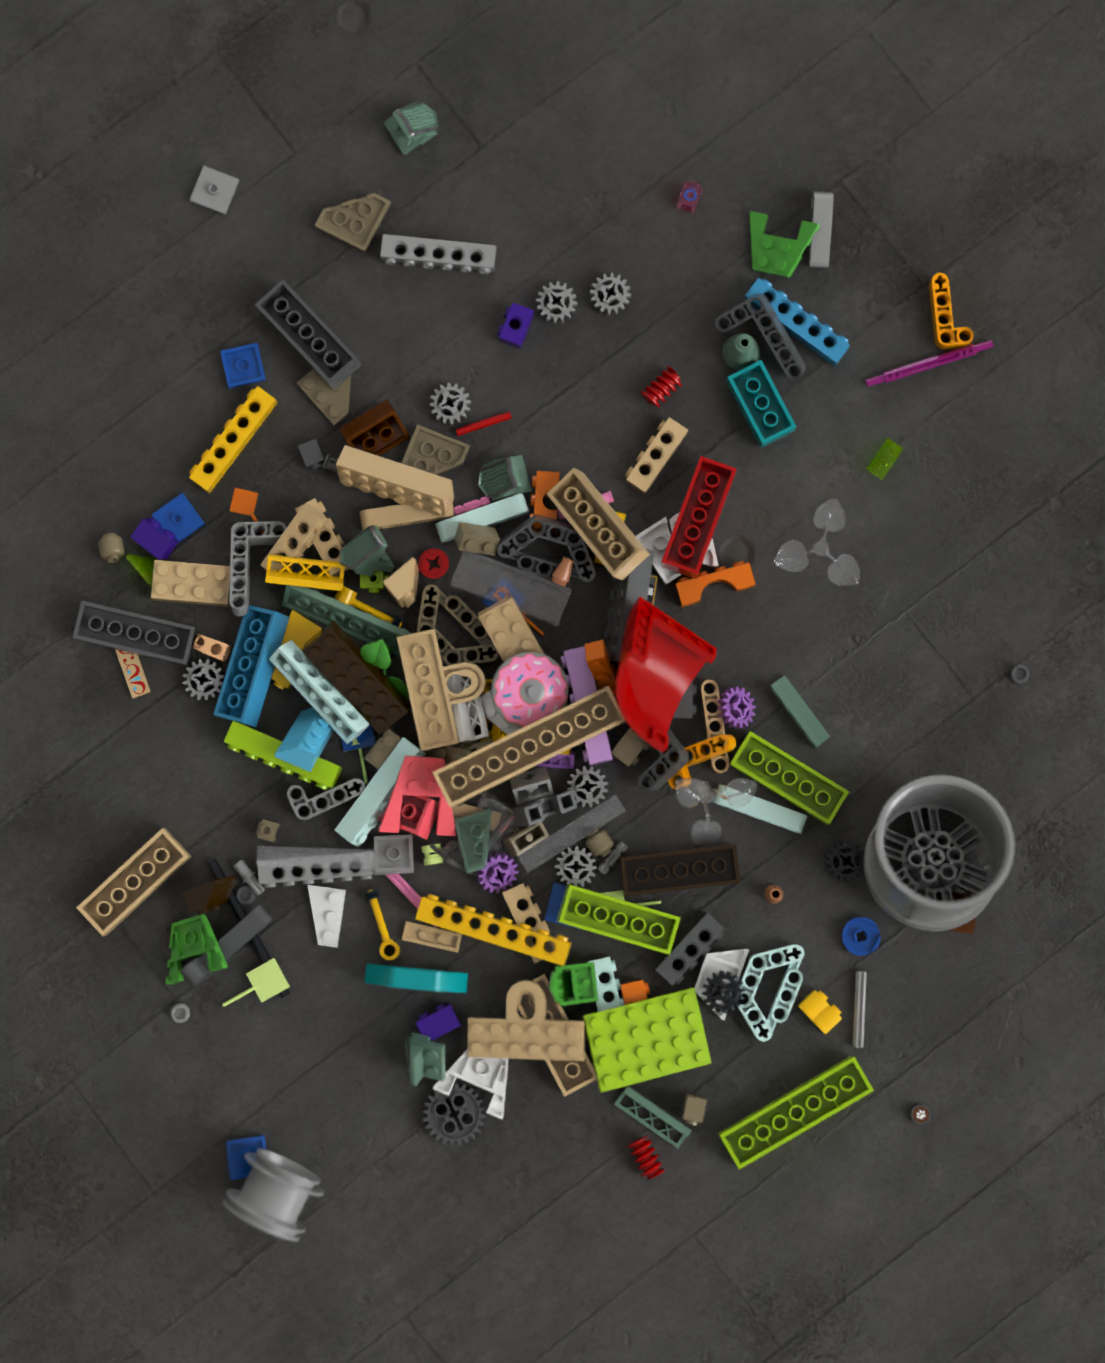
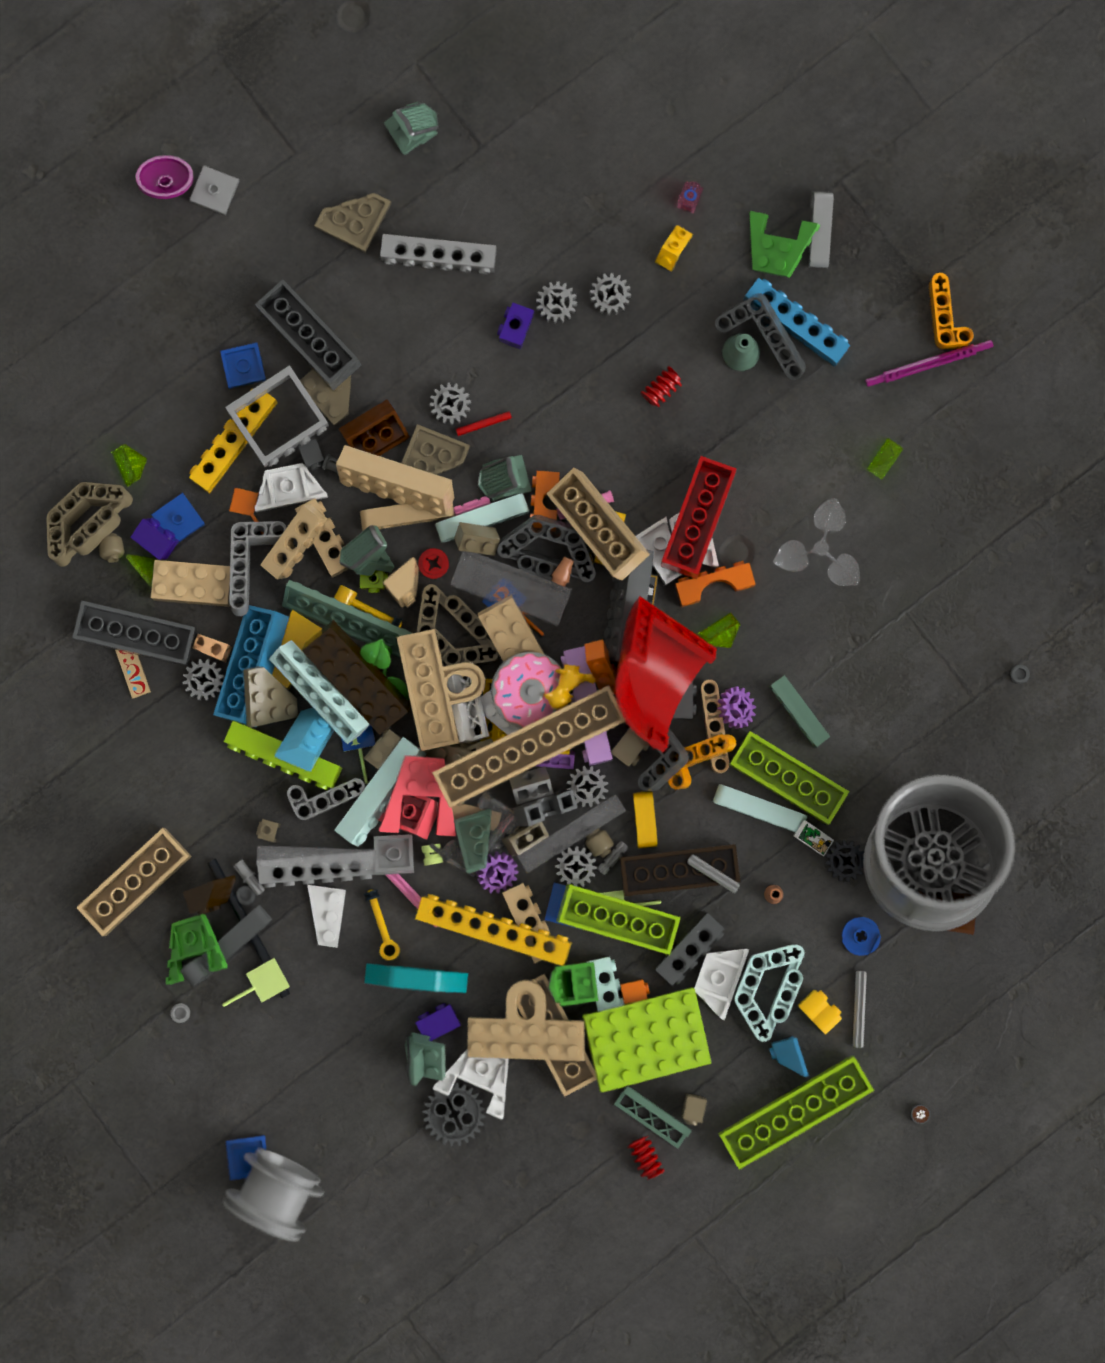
yellow fence [265,554,345,591] -> none
tan tile [402,921,462,953] -> none
tan brick [625,417,688,495] -> none
clear plant [676,778,757,848] -> none
black gear [702,971,745,1014] -> none
teal brick [726,360,796,448] -> none
none -> dark tan piece [46,482,133,567]
none -> clear neon green slope [112,444,147,487]
none -> magenta dish [136,156,193,199]
none -> light grey window [225,365,329,467]
none -> dark tan plate [244,666,298,727]
none -> white wing [255,463,328,512]
none -> yellow animal [544,665,596,710]
none -> yellow beam [633,791,658,848]
none -> yellow bracket [655,226,693,271]
none -> light grey axle [687,855,740,893]
none -> clear neon green slope [699,613,740,648]
none -> dark azure slope [769,1036,809,1077]
none -> tile [794,820,834,856]

